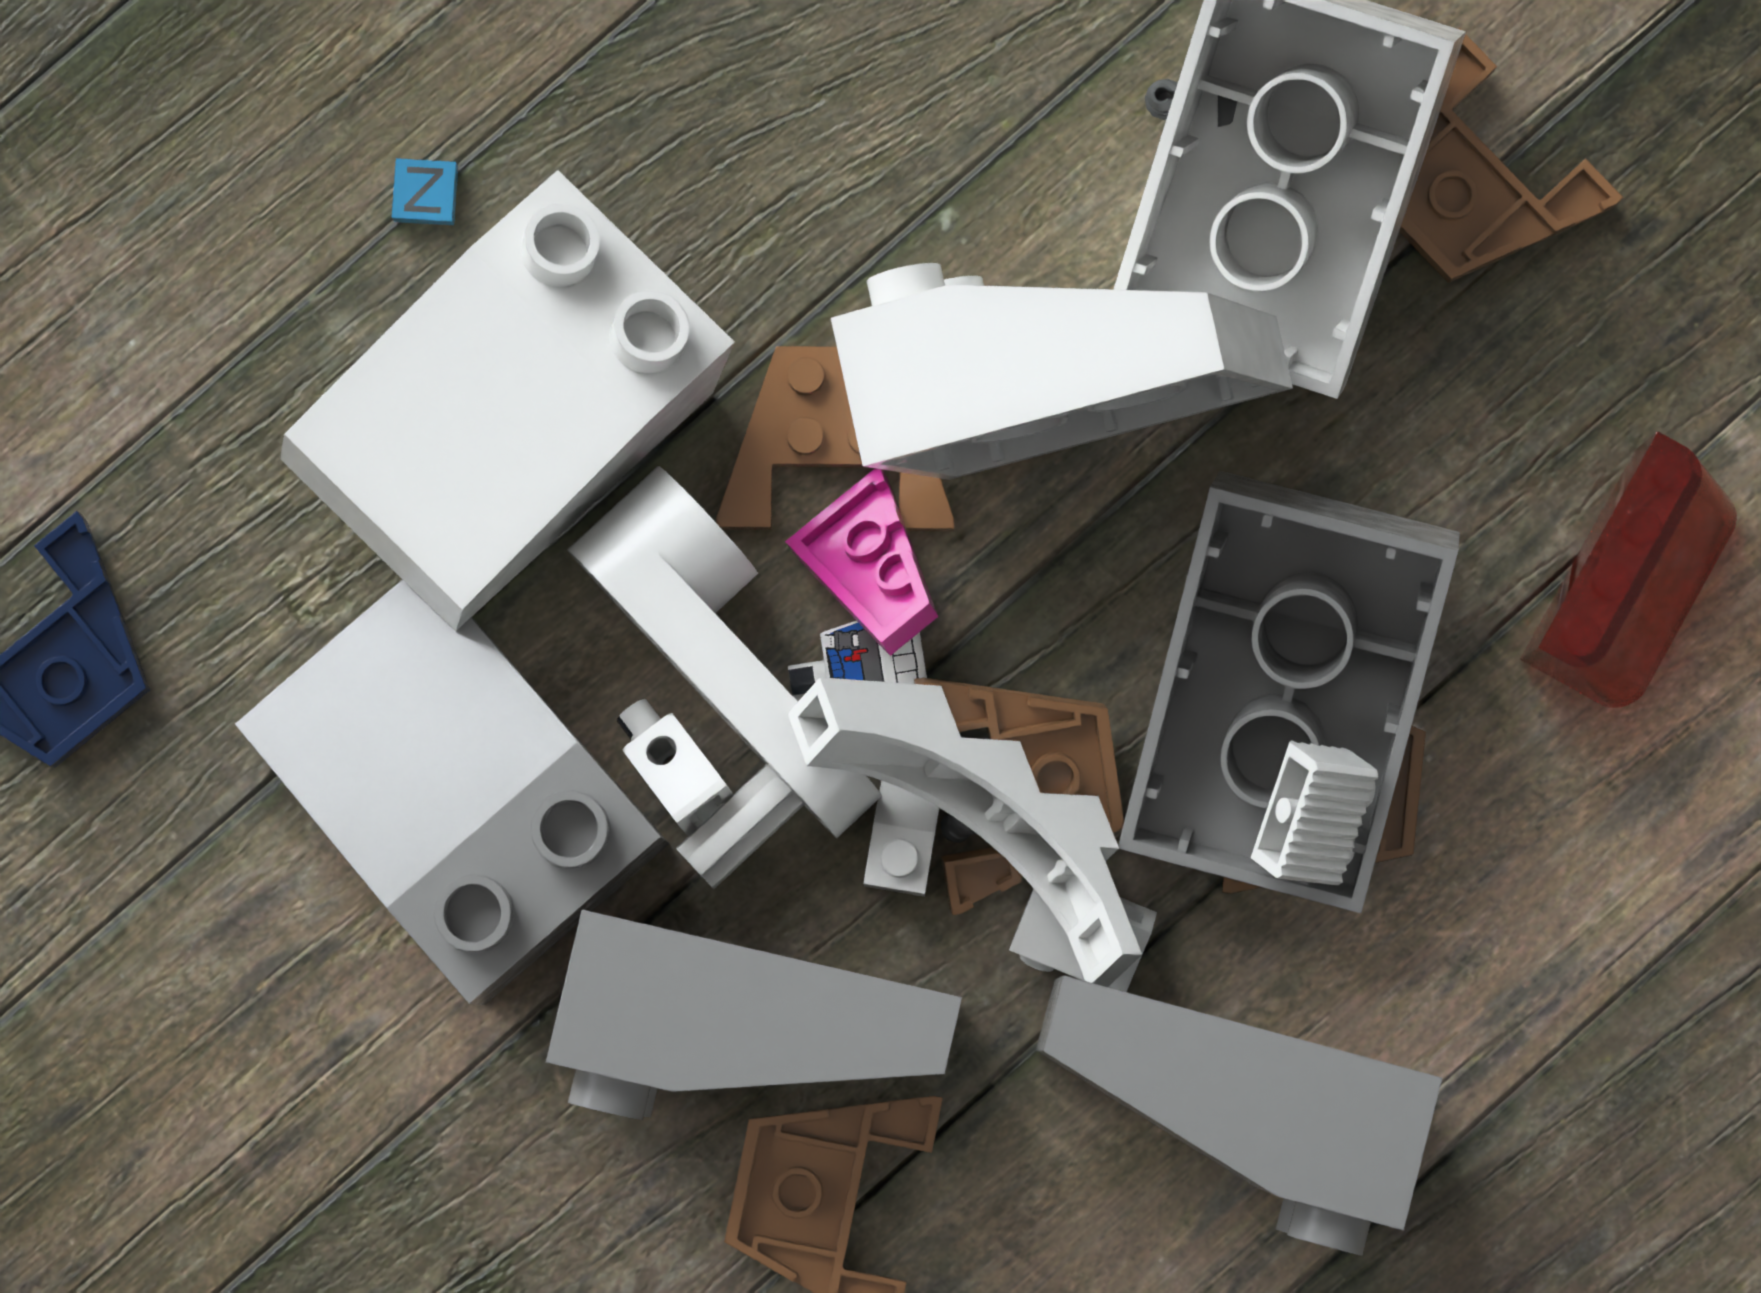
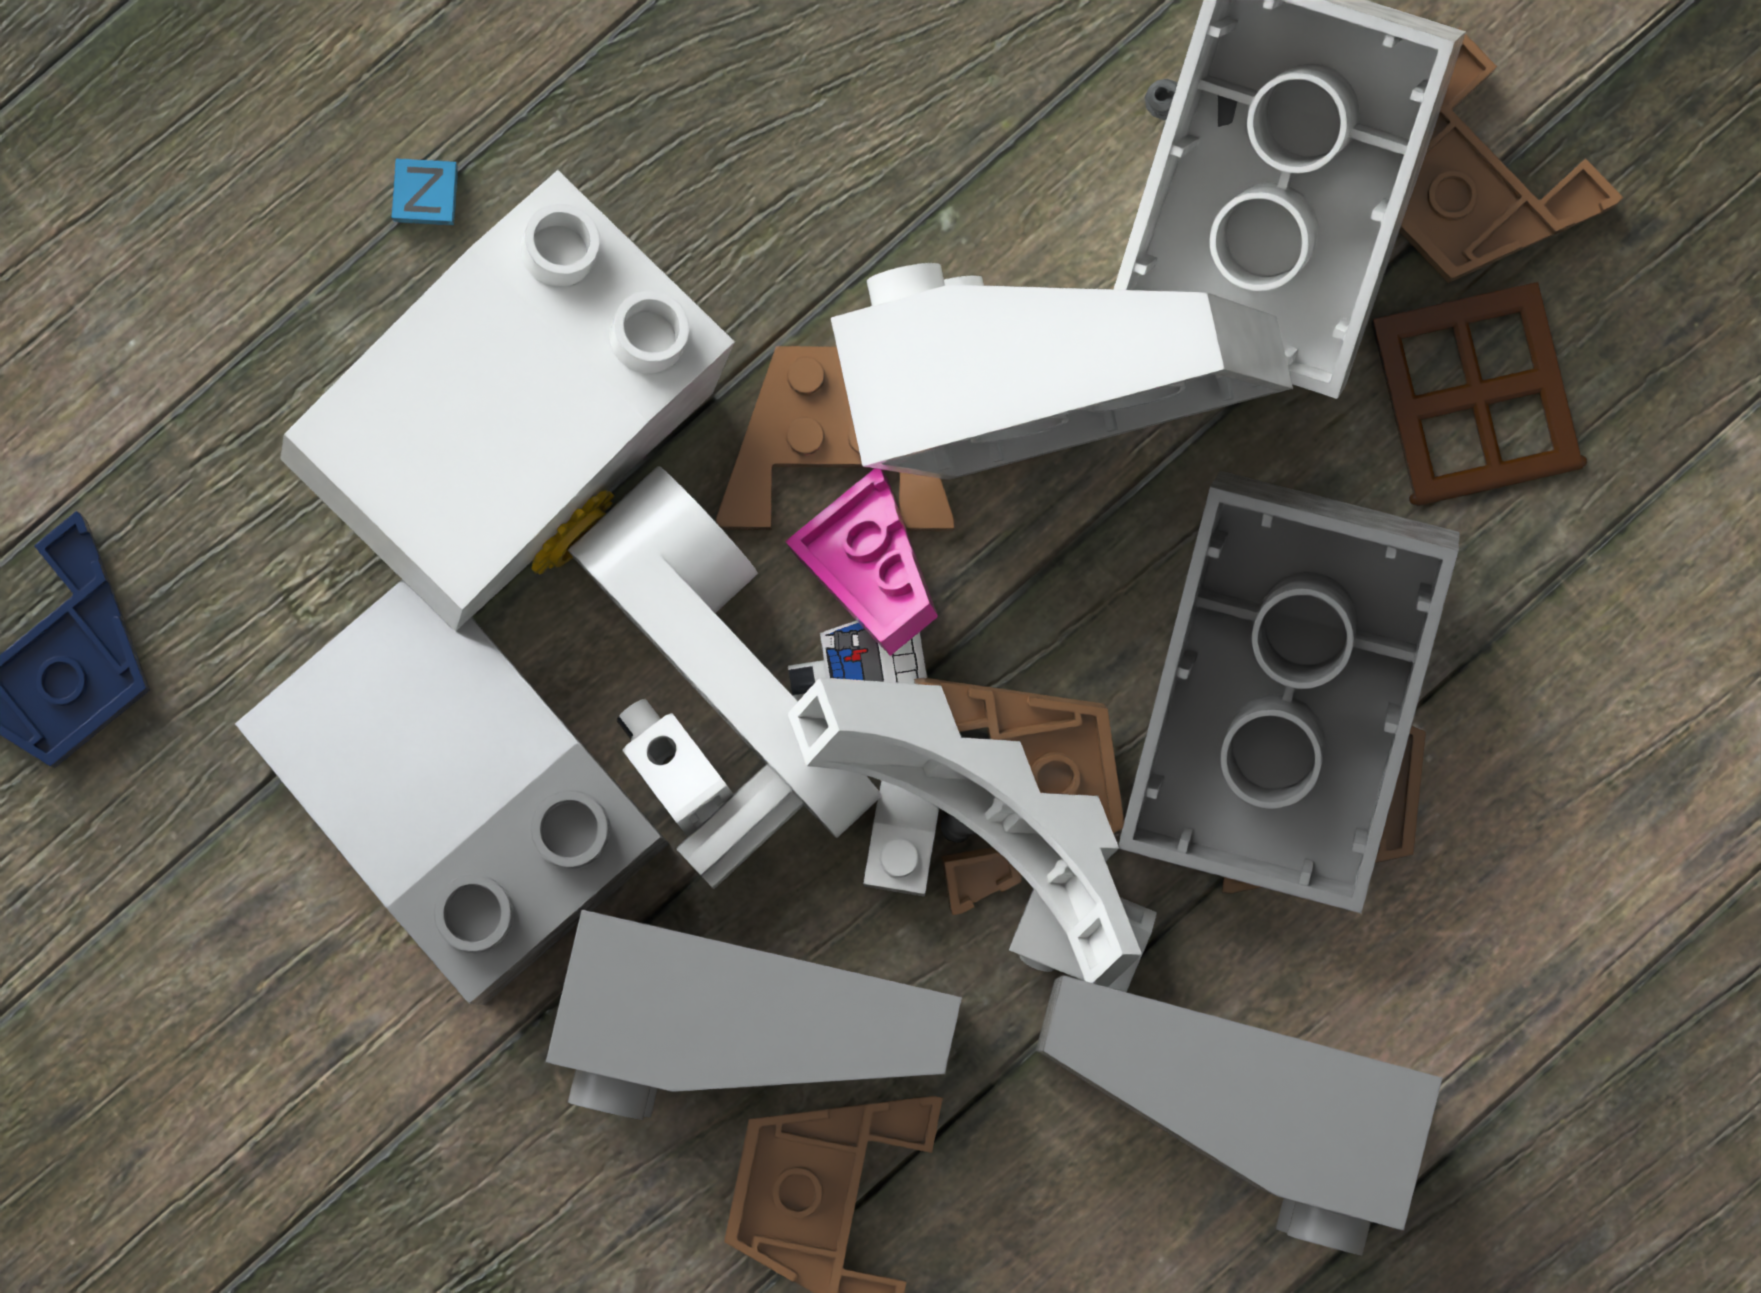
white brick [1251,740,1378,885] -> none
clear red windscreen [1520,432,1737,708] -> none
none -> yellow gear [531,490,614,575]
none -> reddish brown window [1371,282,1587,506]

